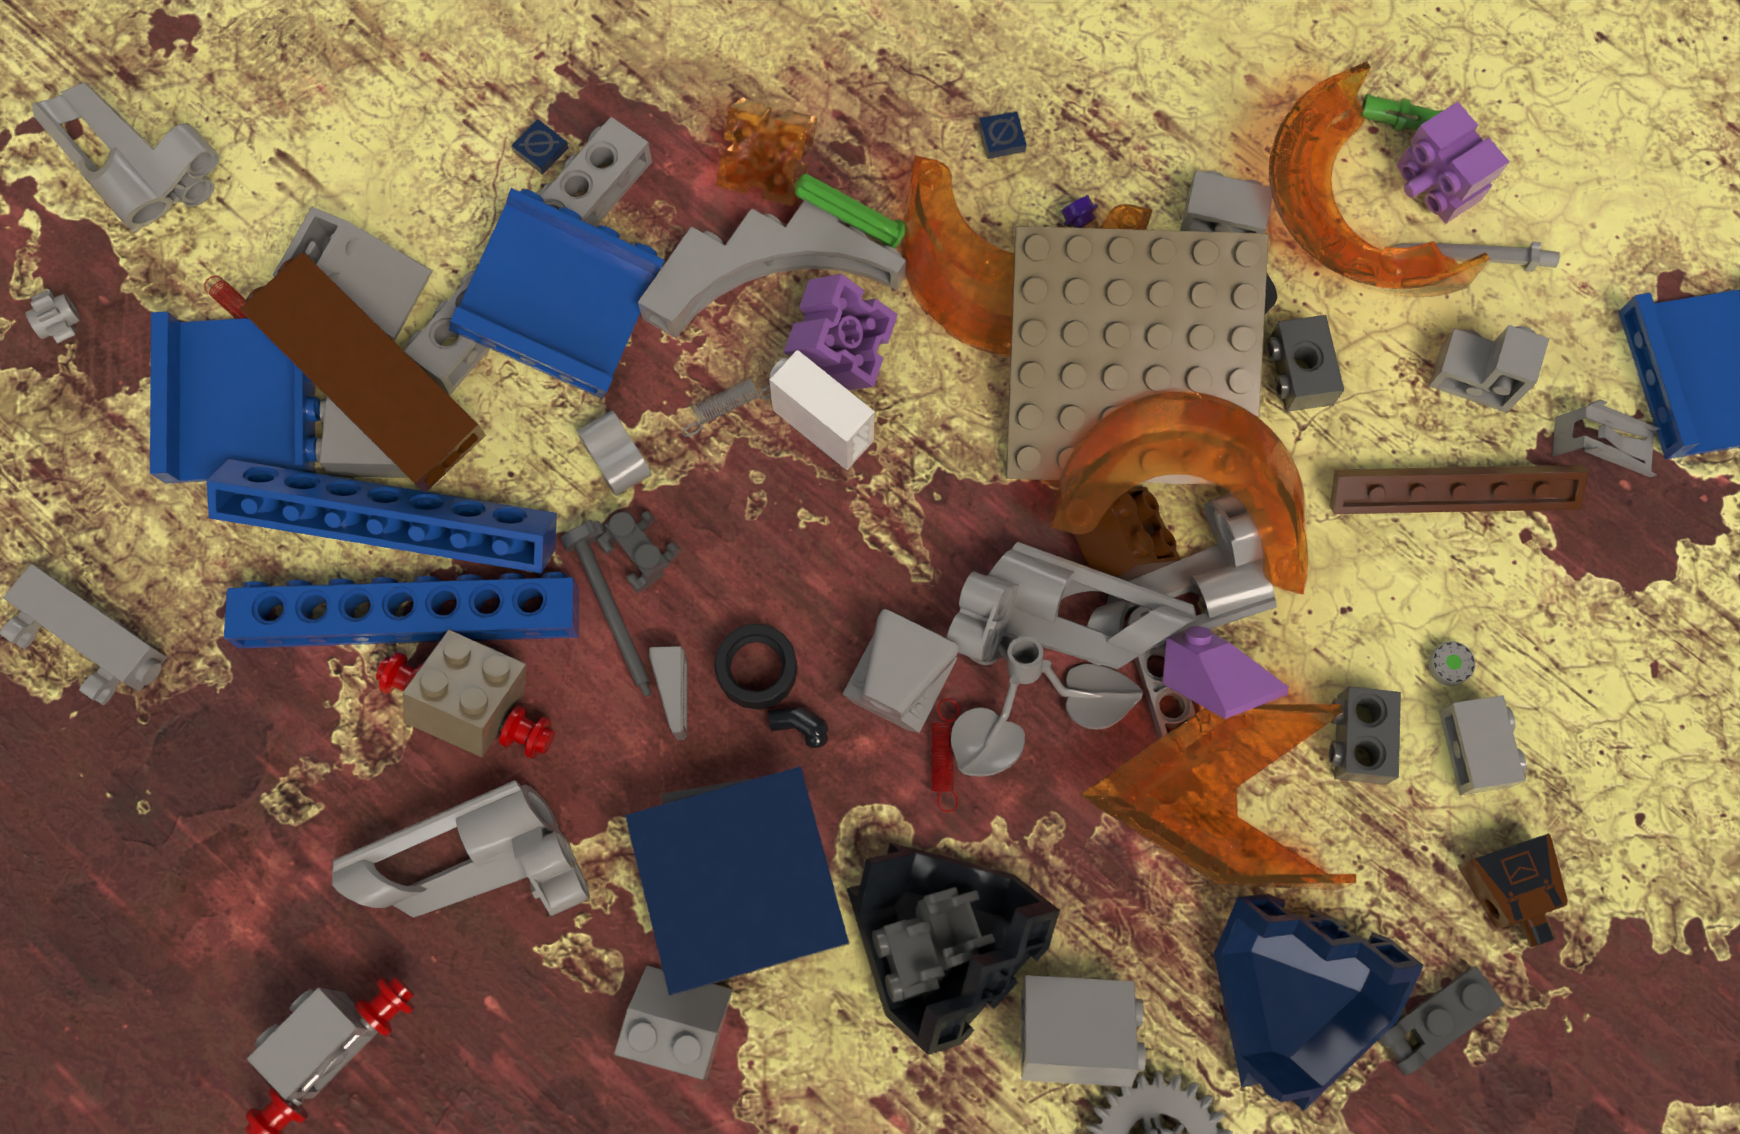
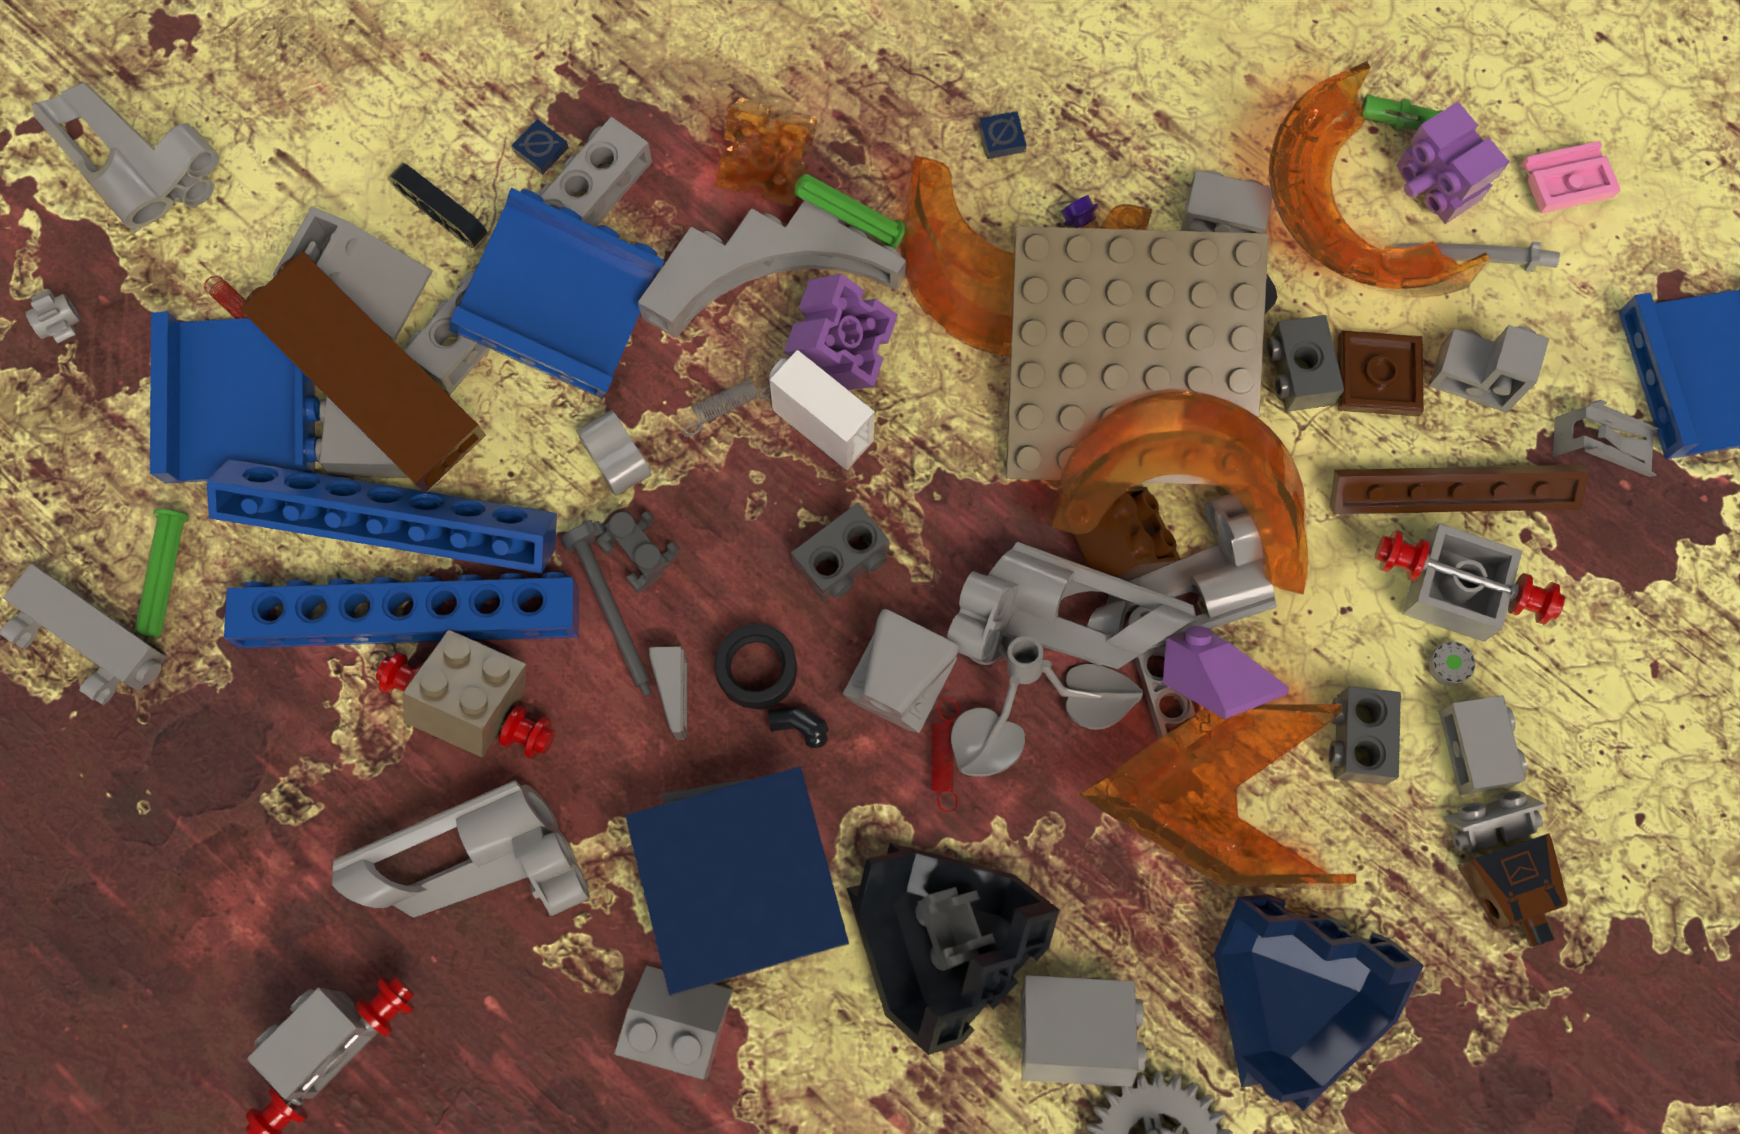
dark grey piece [872,918,945,1002] -> none
dark grey plate [1379,966,1505,1076] -> none
none -> bright green axle [135,509,189,637]
none -> black beam [388,163,488,248]
none -> dark grey brick [791,503,890,602]
none -> reddish brown tile [1338,330,1424,417]
none -> light grey brick [1375,523,1565,642]
none -> light grey hinge [1443,791,1546,853]
none -> bright pink plate [1521,141,1621,214]

